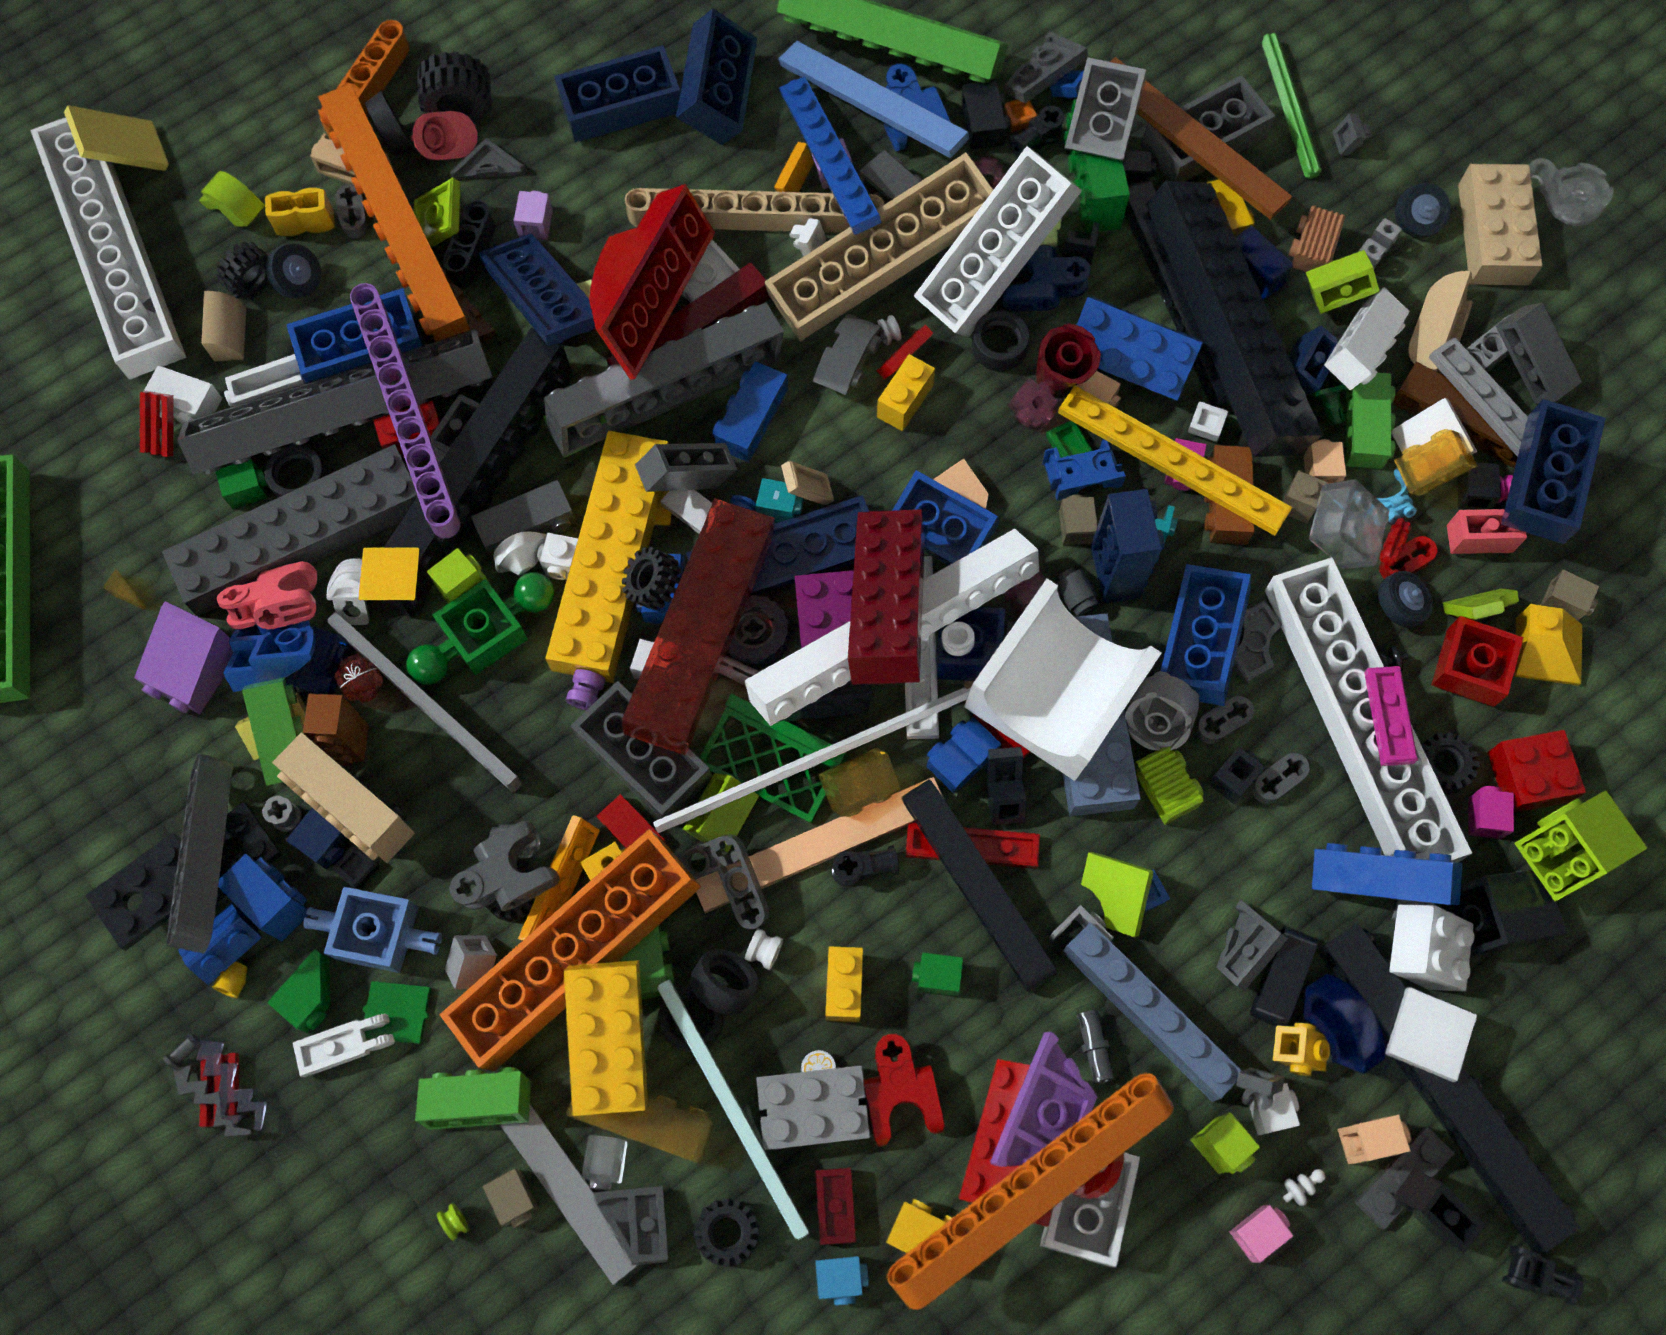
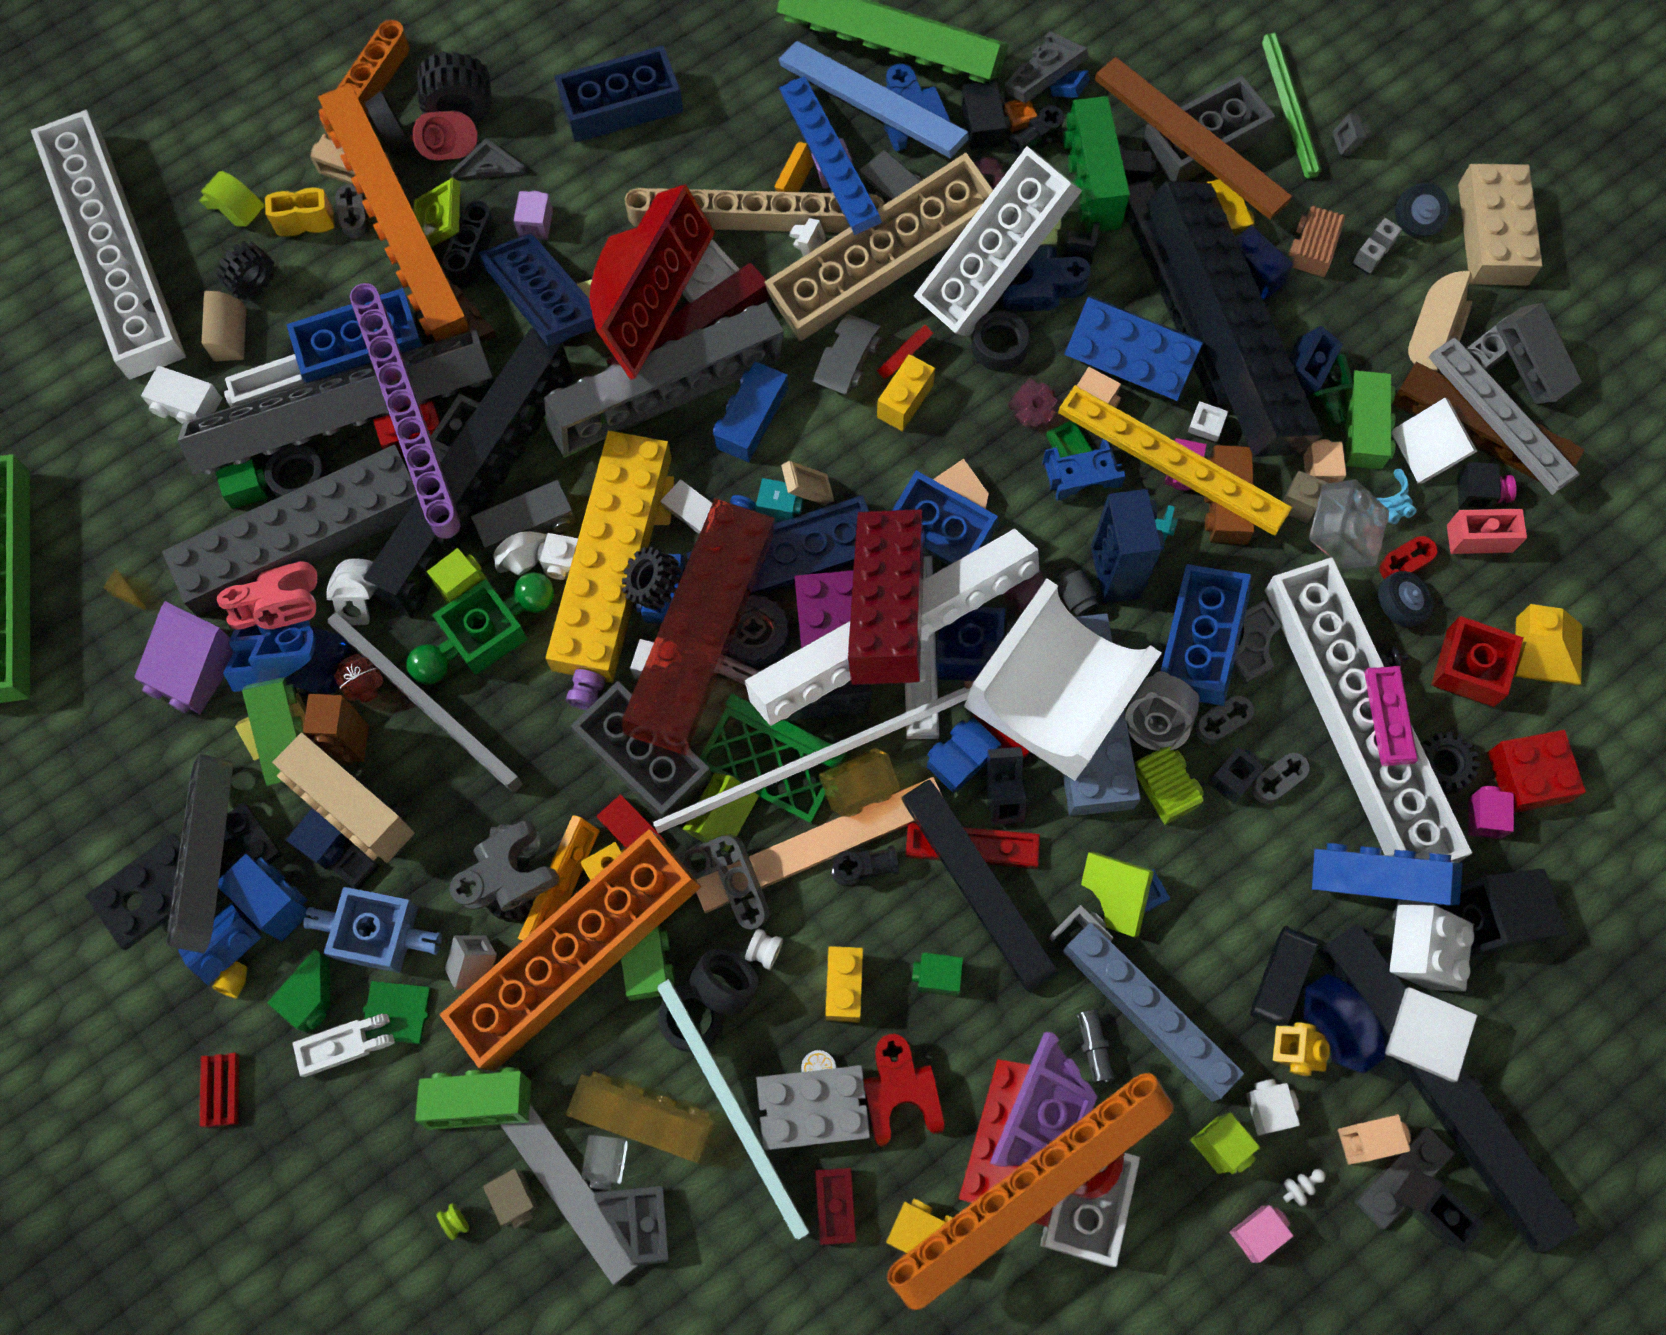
light yellow tile [64,105,169,171] -> none
red tile [140,391,174,457] -> none
piece [163,1032,267,1136] -> none
light grey bush [262,795,302,832] -> none
black wheel [266,243,321,298] -> none
yellow sticker [358,548,419,600] -> none
yellow brick [564,960,648,1116] -> none
dark grey brick [635,443,737,492] -> none
dark blue brick [676,8,758,145] -> none
black tyre [694,1198,760,1266] -> none
dark azure brick [816,1256,869,1305] -> none
light grey bush [877,315,901,346] -> none
white tile [942,622,975,656] -> none
dark red cone [1036,324,1101,392] -> none
dark tan brick [1059,495,1097,546] -> none
light grey slope [1065,57,1146,161] -> none
dark grey wing [1216,900,1288,991] -> none
dark grey tile [1237,1068,1285,1110] -> none
lime brick [1305,250,1380,314] -> none
white brick [1324,287,1410,390] -> none
red axle [1379,518,1411,566] -> none
clear yellow brick [1394,429,1477,496] -> none
lime tile [1442,588,1519,620] -> none
dark blue brick [1501,399,1606,544] -> none
black connector [1502,1245,1584,1306] -> none
lime brick [1514,790,1647,901] -> none
clear piece [1529,158,1614,226] -> none
dark tan brick [1540,570,1599,621] -> none

